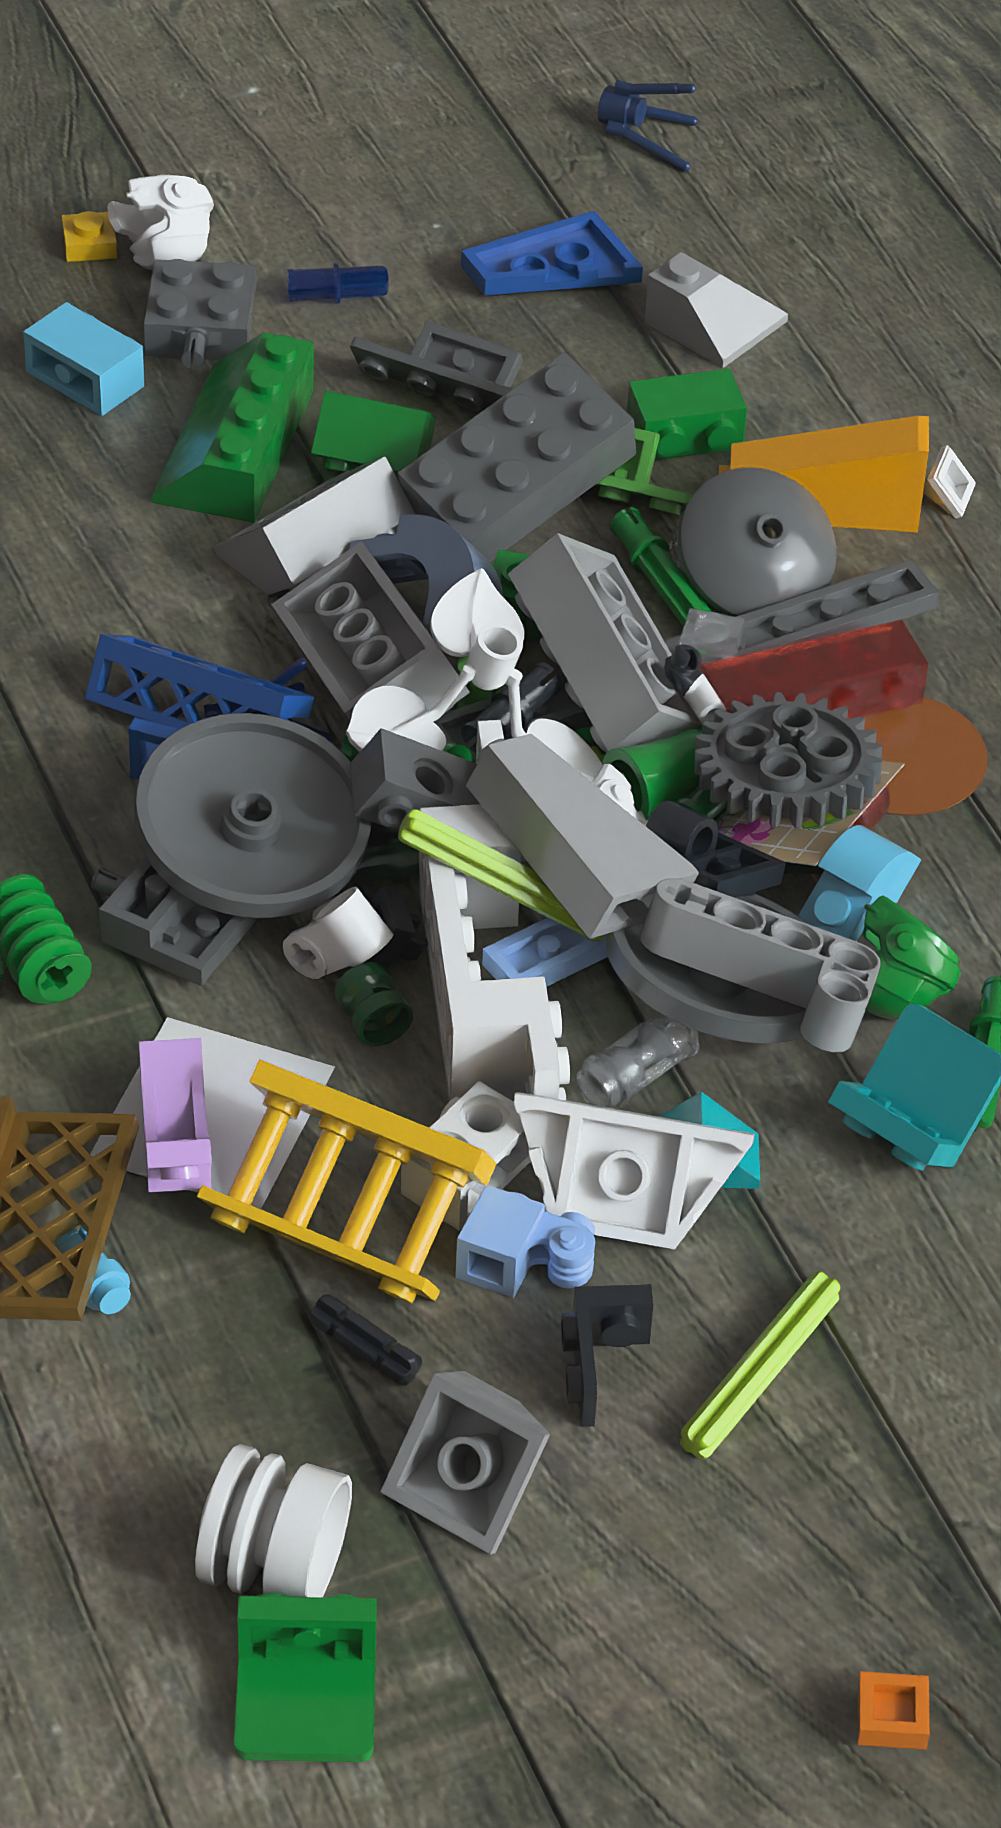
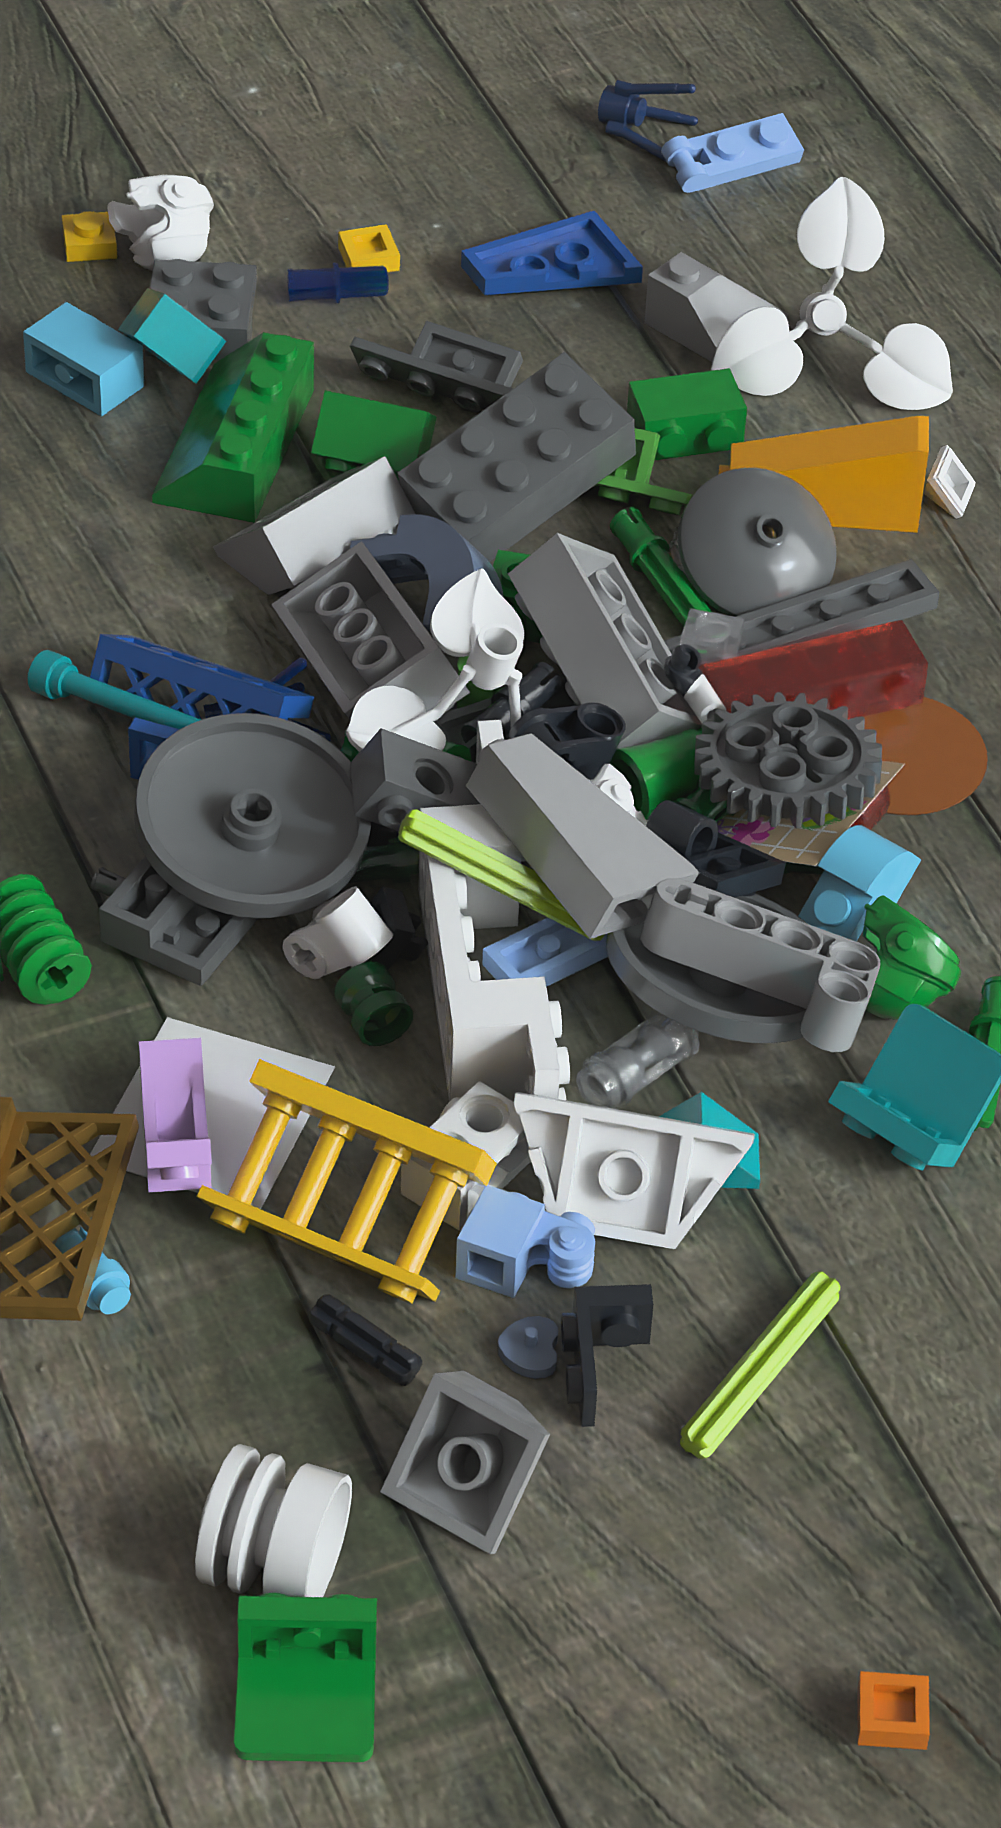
none -> teal piece [28,650,201,729]
none -> teal slope [118,288,227,384]
none -> yellow plate [338,224,400,278]
none -> sand blue piece [497,1316,558,1379]
none -> black piece [508,702,626,780]
none -> light blue plate [661,113,804,193]
none -> white plant [711,177,953,410]

